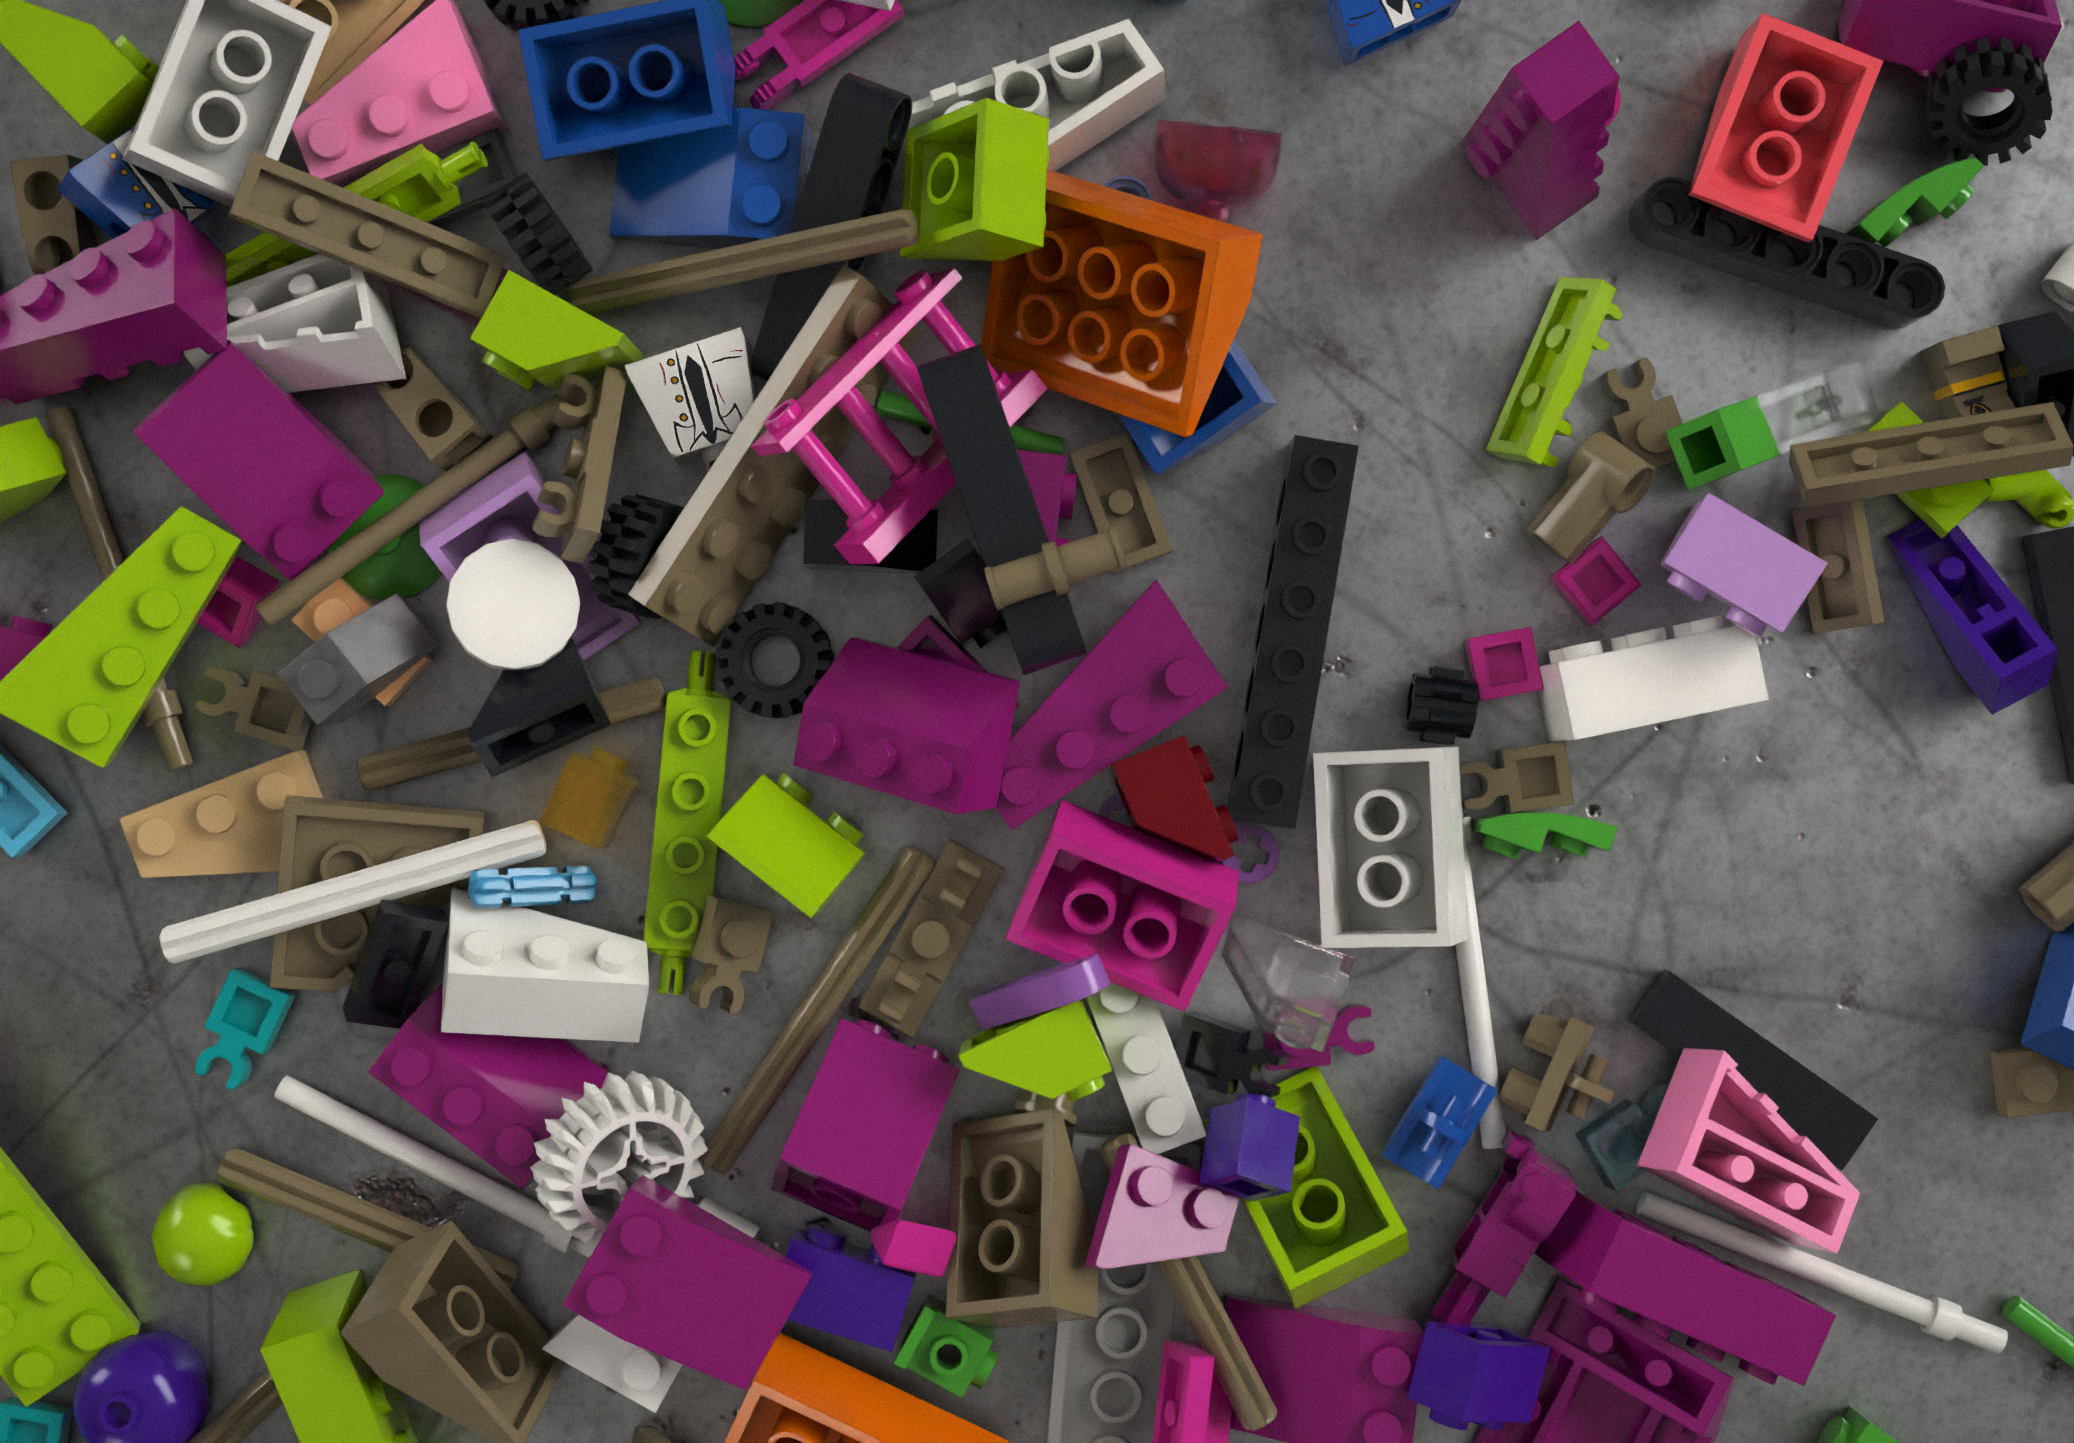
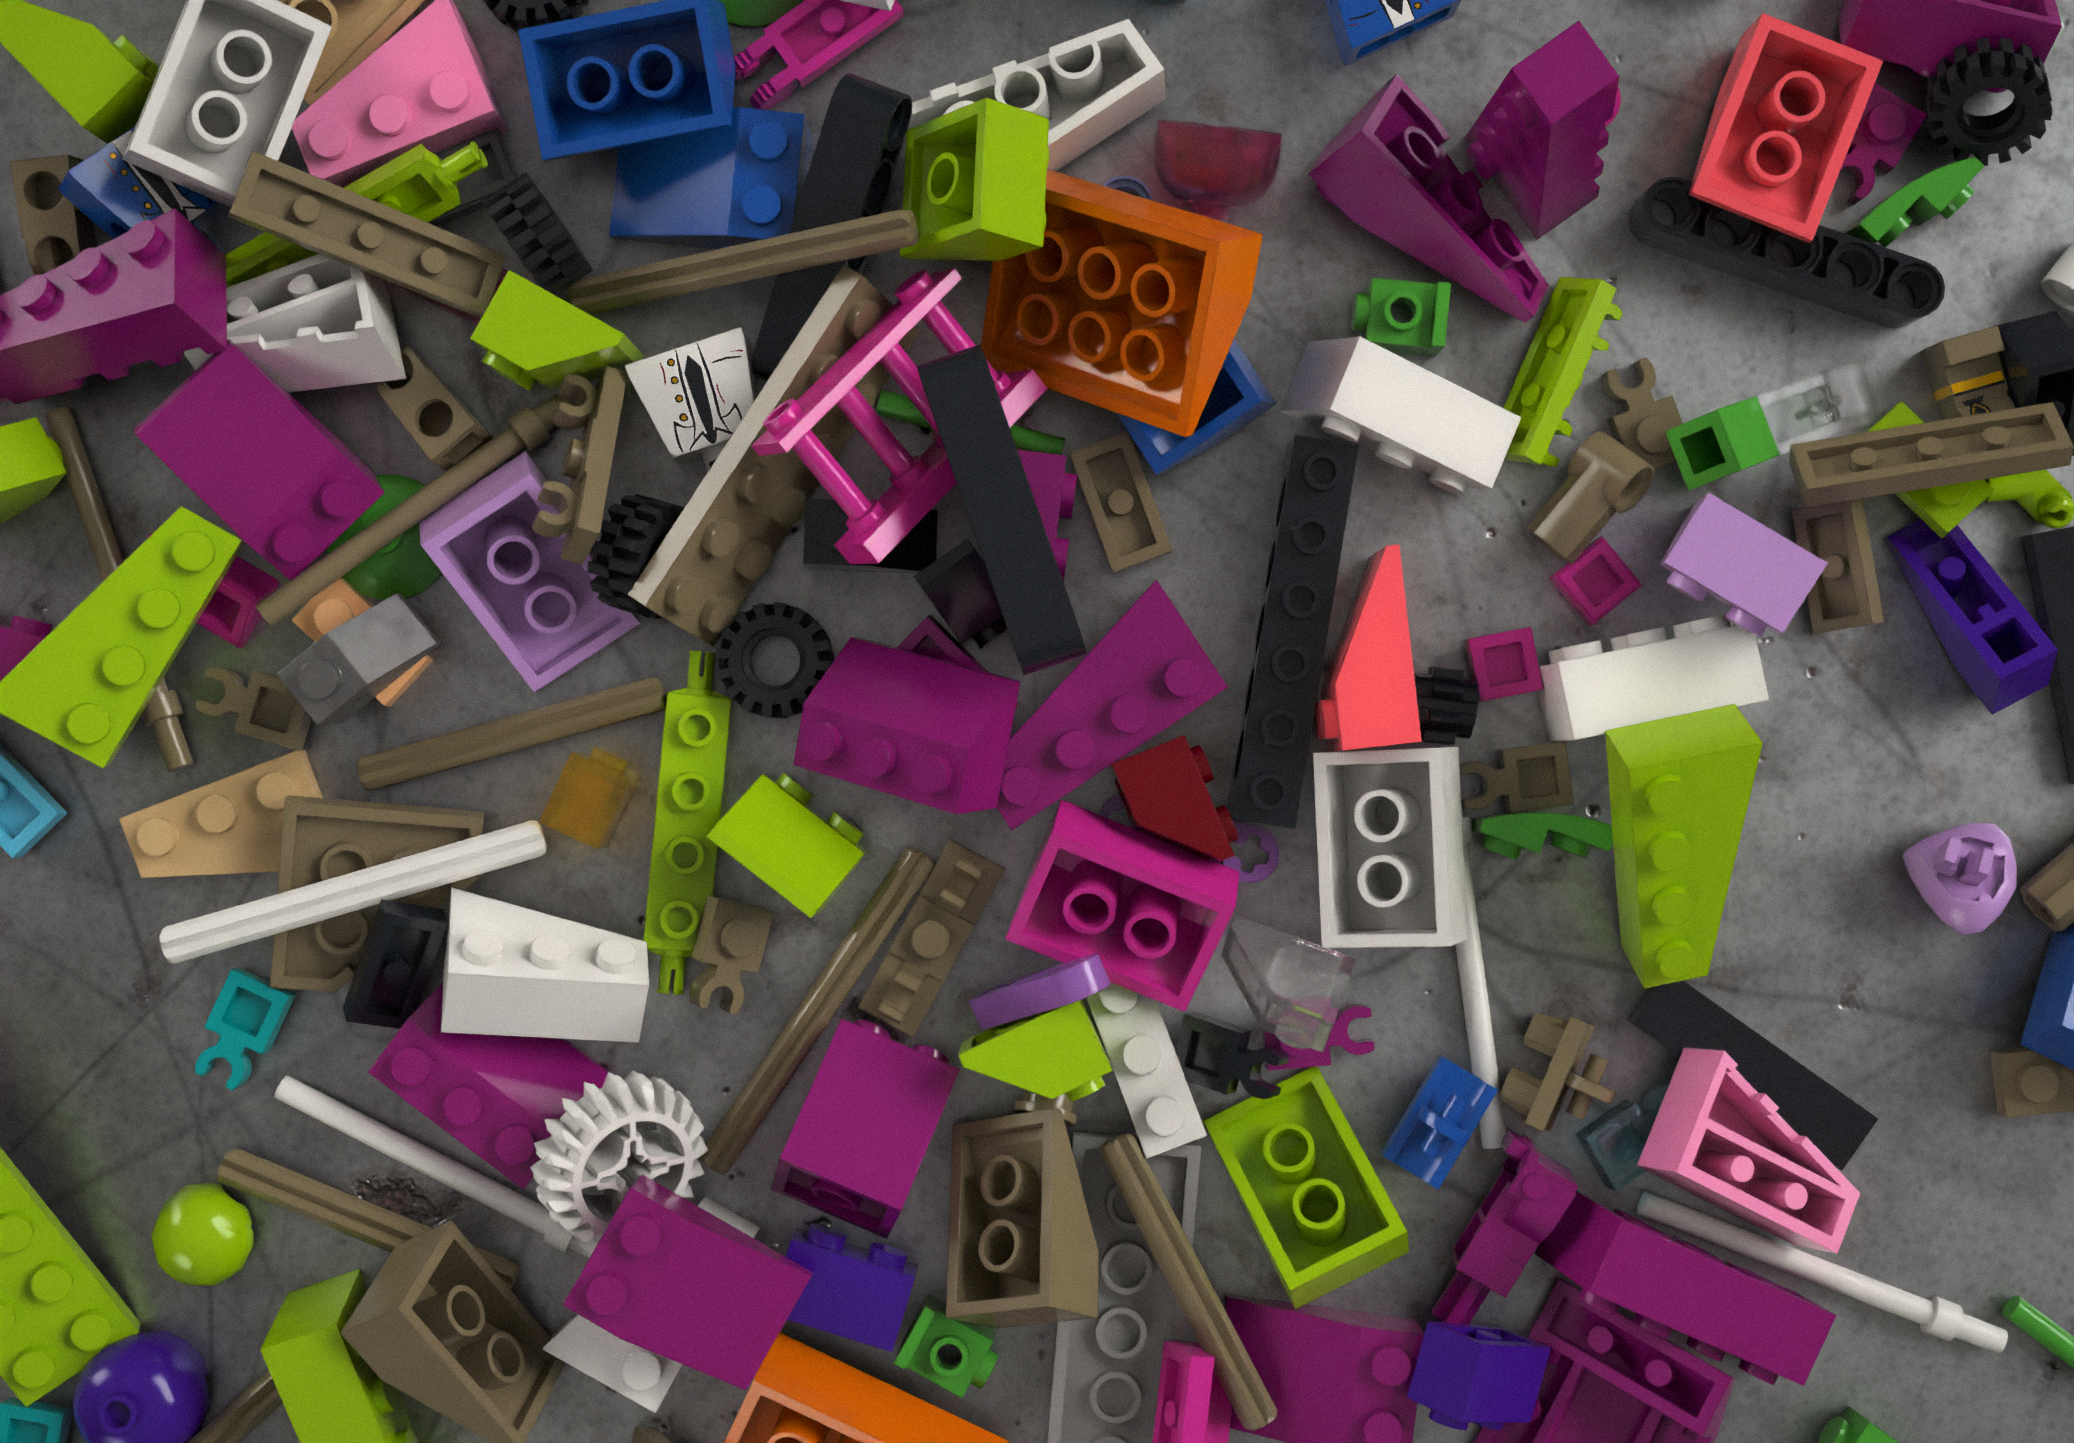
white tile [446,539,580,670] -> none
black slope [467,636,612,778] -> none
dark azure axle [468,866,596,908] -> none
dark pink slope [869,1220,956,1277] -> none
dark tan pin [984,526,1128,610] -> none
wing [1084,1144,1240,1270] -> none
dark purple brick [1199,1093,1300,1201] -> none
none -> white wedge [1279,336,1521,495]
none -> magenta wedge [1308,74,1549,323]
none -> coral slope [1313,544,1422,752]
none -> bright green brick [1351,278,1451,357]
none -> lime wedge [1605,704,1763,989]
none -> magenta plate [1838,83,1927,205]
none -> lavender piece [1902,823,2017,935]

